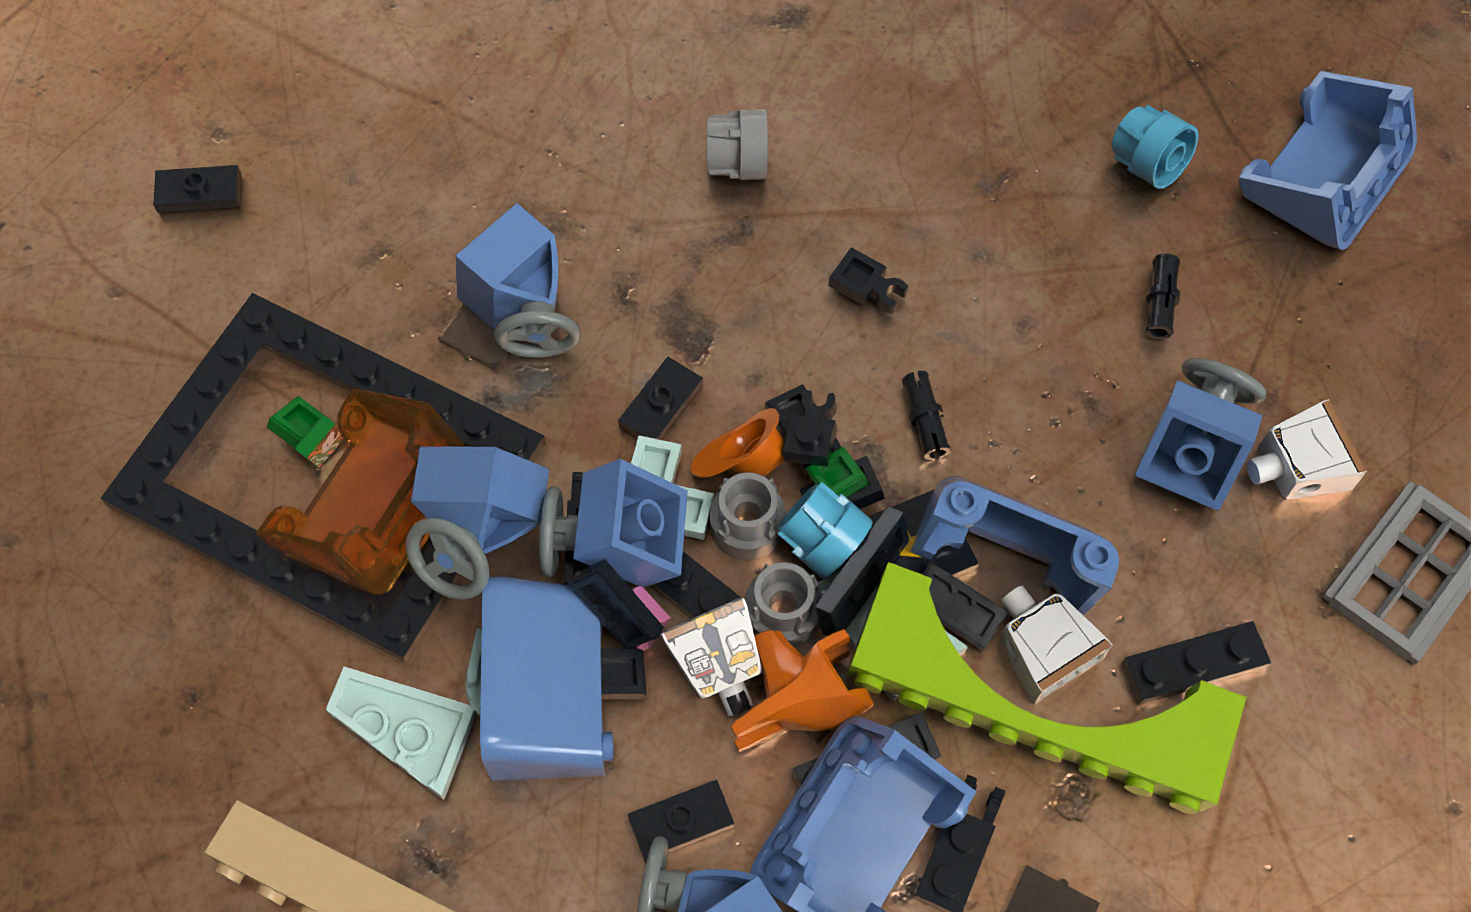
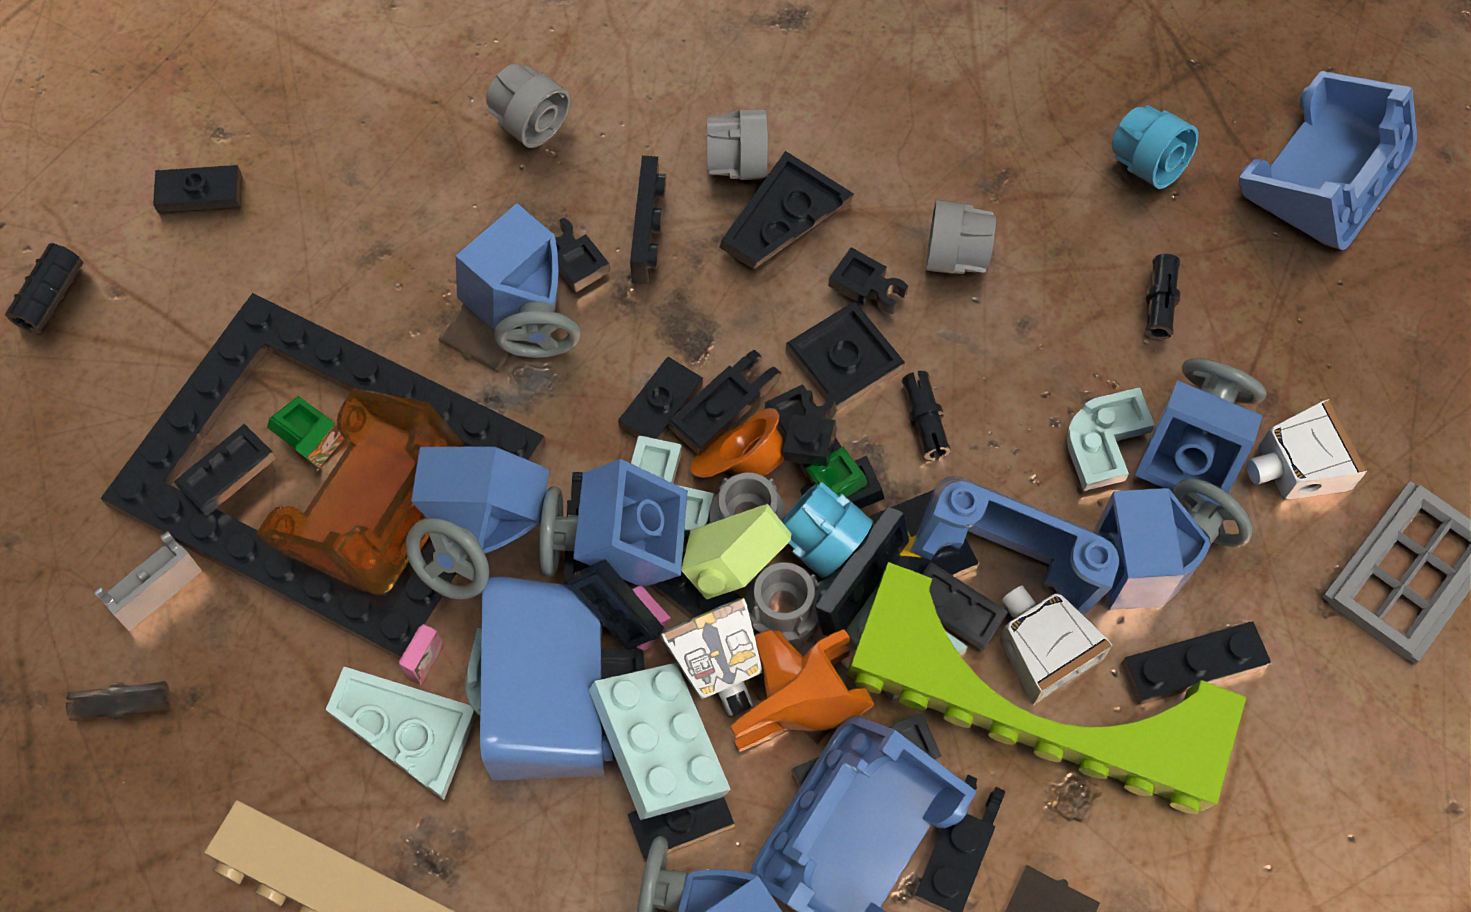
none -> black axle [5,243,83,334]
none -> clear smoke pin [66,681,170,721]
none -> light grey hinge [93,531,202,632]
none -> black plate [174,424,276,516]
none -> bright pink tile [399,624,444,685]
none -> light grey piece [486,64,571,148]
none -> black plate [555,218,610,293]
none -> light aqua plate [588,663,731,820]
none -> black plate [630,156,667,284]
none -> black hinge [668,350,782,456]
none -> yellowish green slope [681,504,792,599]
none -> black wing [719,151,854,269]
none -> black tile [786,301,905,412]
none -> light grey piece [926,199,996,274]
none -> light aqua plate [1067,387,1155,491]
none -> medium blue piece [1095,479,1253,610]

